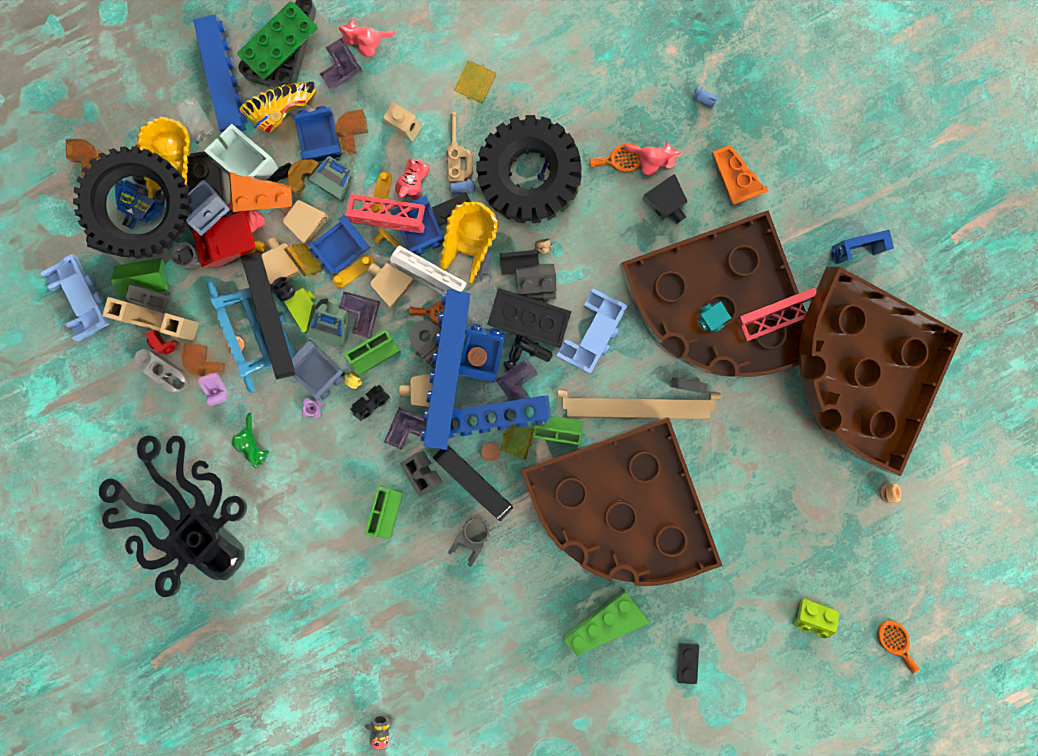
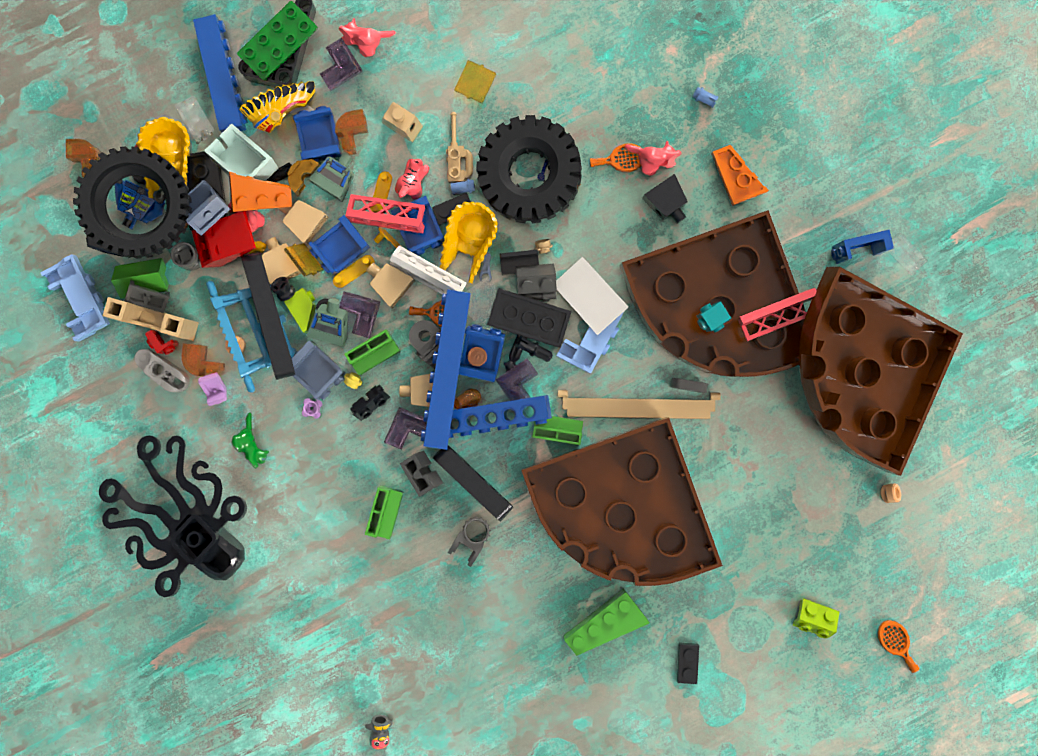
nougat piece [481,442,500,462] -> none
clear yellow piece [500,424,535,460] -> none
none -> clear orange cone [454,388,481,409]
none -> white sticker [556,257,629,335]

